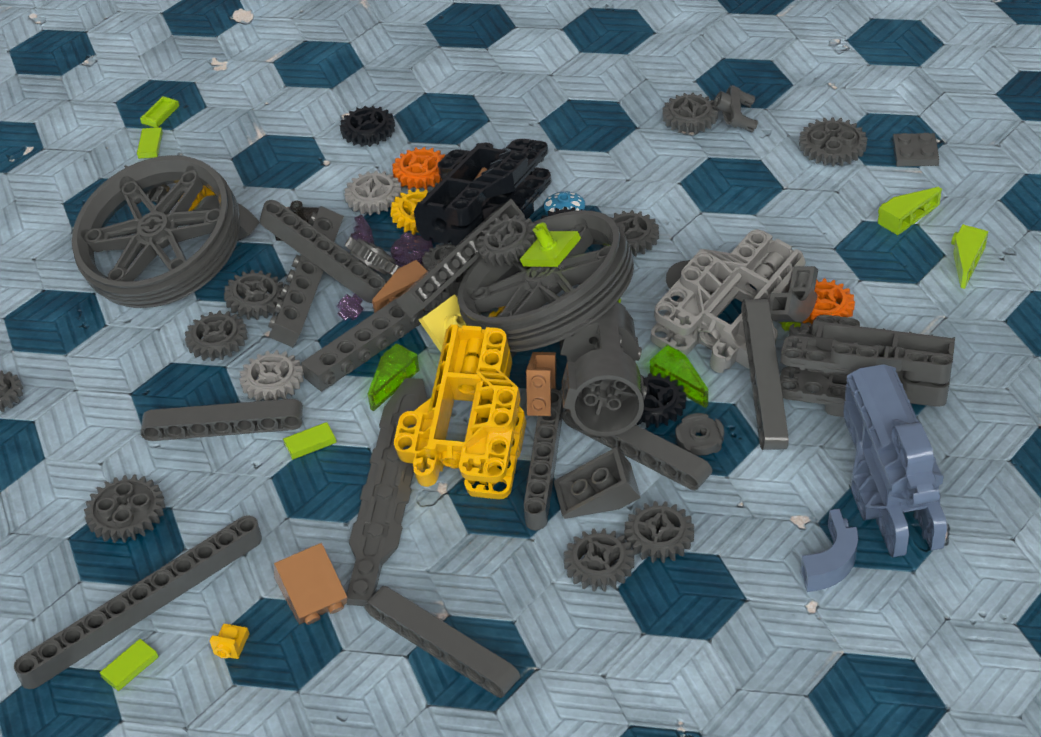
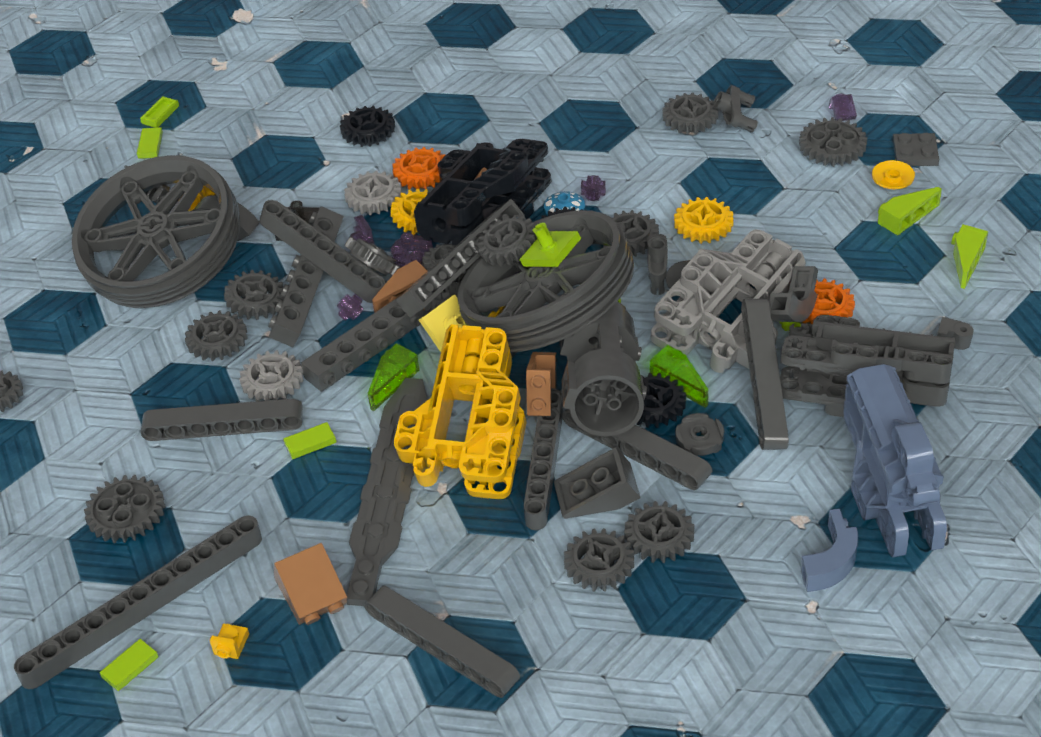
none -> clear purple gear [581,175,606,201]
none -> dark grey connector [647,234,668,295]
none -> yellow gear [674,197,734,244]
none -> clear purple bracket [829,93,857,121]
none -> yellow dish [872,160,915,189]
none -> dark grey leg [937,317,974,350]

